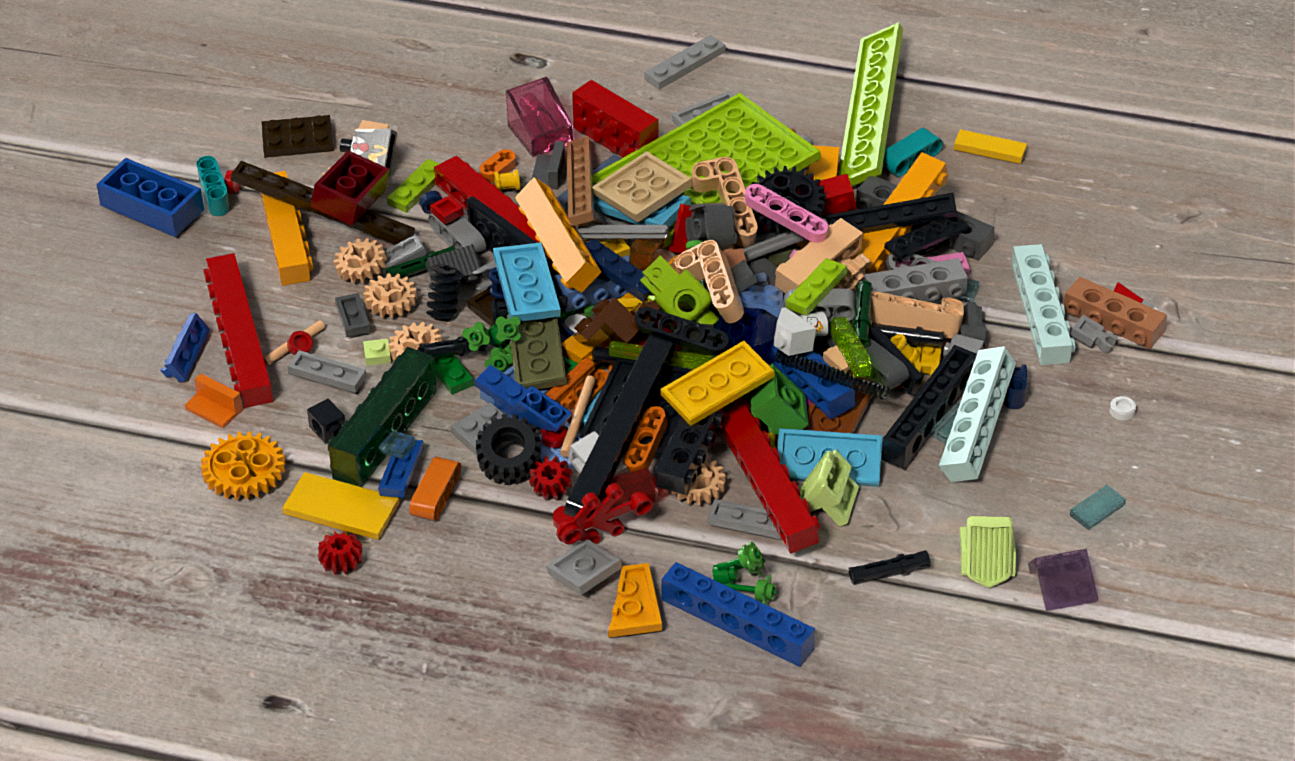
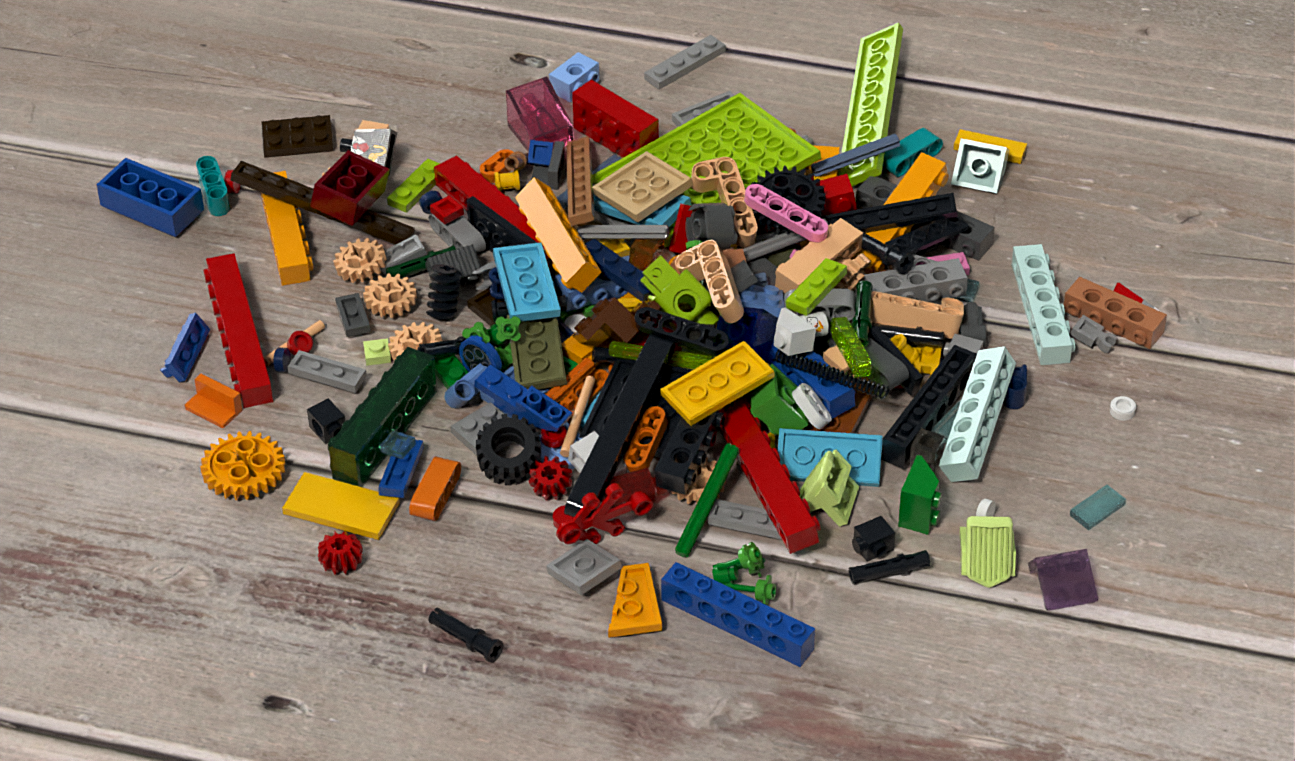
none -> dark blue tile [273,347,291,373]
none -> black pin [428,607,504,663]
none -> medium blue piece [444,364,487,408]
none -> tile [459,336,502,372]
none -> medium nougat axle [504,151,528,171]
none -> blue plate [527,140,553,167]
none -> light blue brick [549,52,600,102]
none -> green axle [675,443,739,558]
none -> white beam [792,383,832,430]
none -> sand blue axle [811,134,900,177]
none -> black brick [852,516,895,562]
none -> black pin [860,230,914,274]
none -> green slope [898,455,942,535]
none -> clear smoke brick [909,429,945,473]
none -> light aqua slope [951,138,1009,194]
none -> white tile [976,499,995,517]

